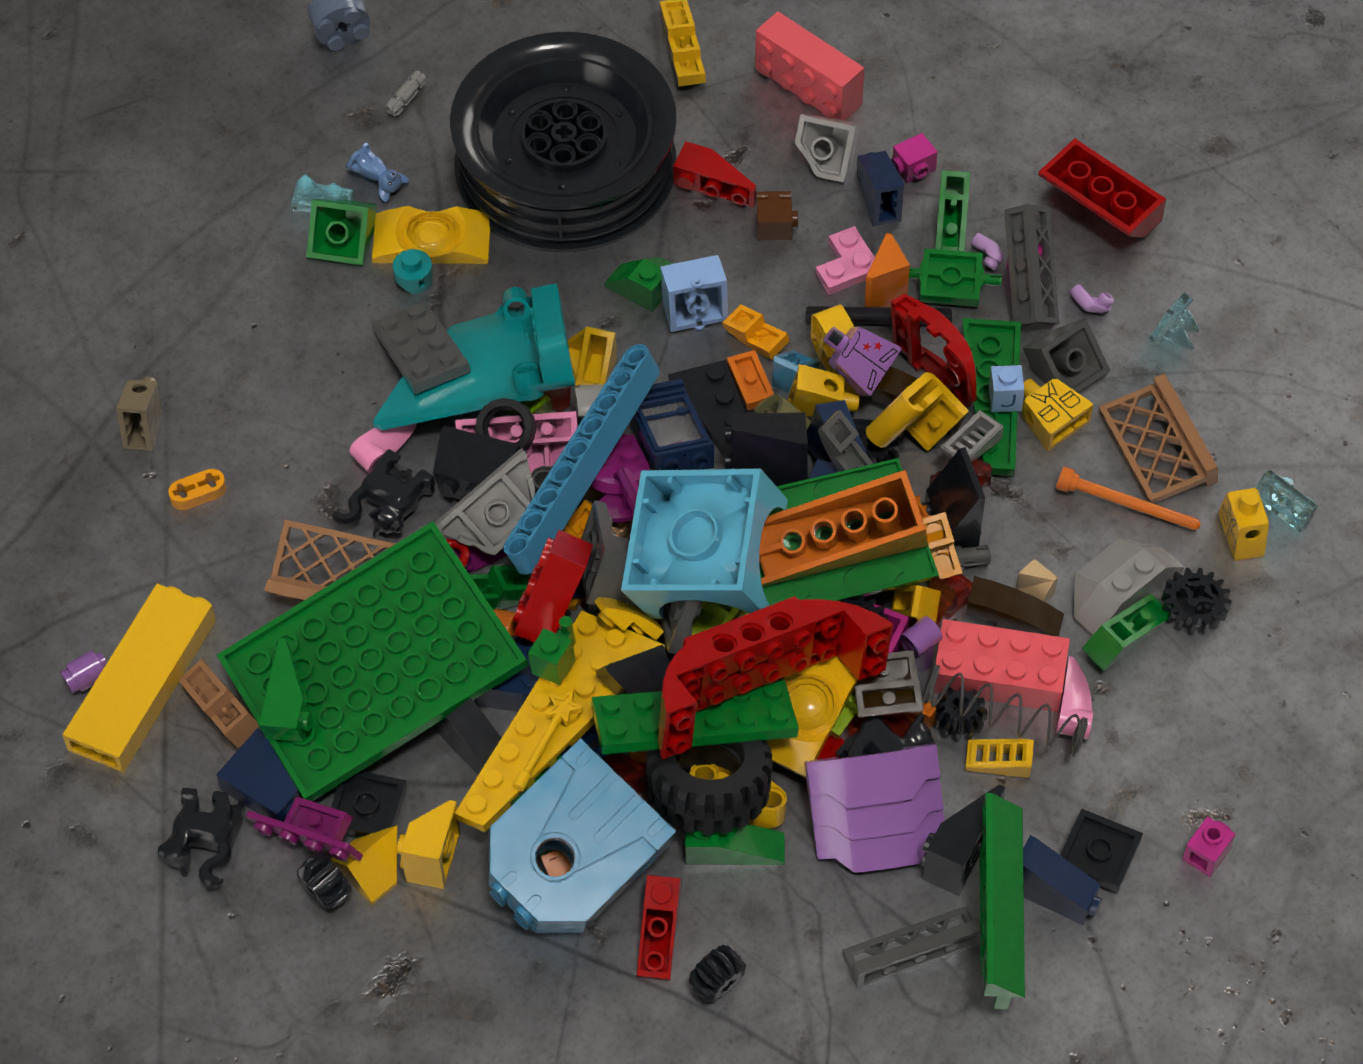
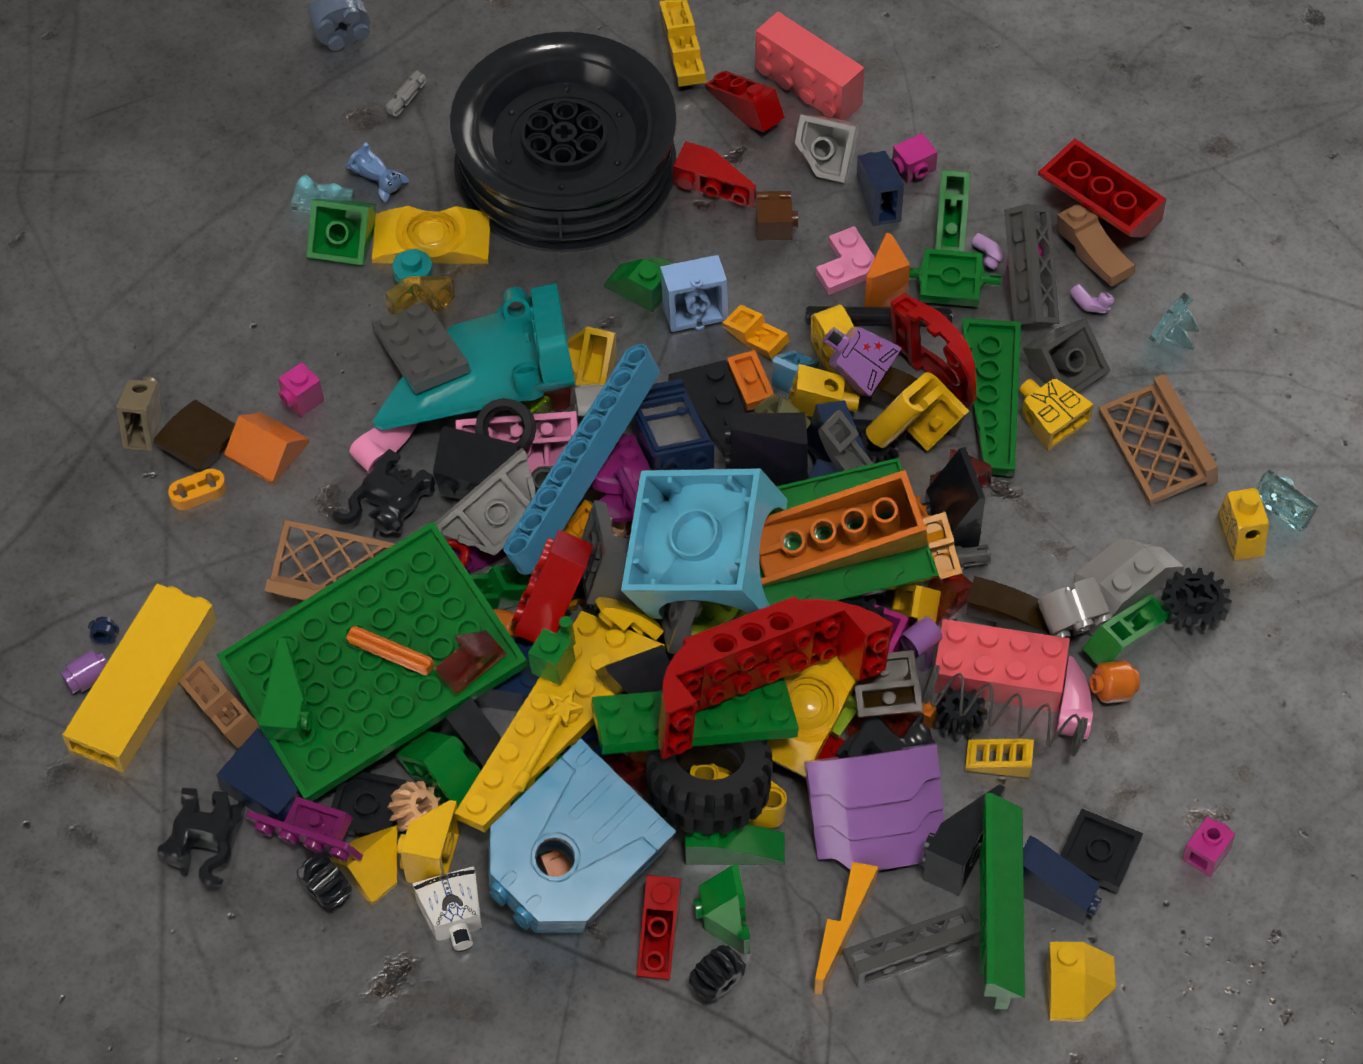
light grey slope [940,410,1003,462] -> none
light blue brick [988,365,1024,412] -> none
tan slope [1016,559,1057,602] -> none
orange piece [1056,466,1201,530] -> none
none -> dark blue plate [88,617,120,645]
none -> dark brown slope [153,399,235,472]
none -> orange slope [224,412,310,484]
none -> dark pink brick [278,362,324,417]
none -> orange axle [346,626,434,675]
none -> clear yellow slope [385,276,455,314]
none -> light nougat gear [387,781,442,832]
none -> green brick [396,731,481,808]
none -> white torso [413,866,482,951]
none -> clear red slope [434,630,506,695]
none -> green slope [693,864,750,955]
none -> red slope [704,70,785,132]
none -> light orange slope [814,862,878,995]
none -> light grey brick [1038,577,1112,638]
none -> yellow slope [1046,942,1116,1021]
none -> medium nougat slope [1057,203,1135,287]
none -> orange head [1090,661,1140,703]

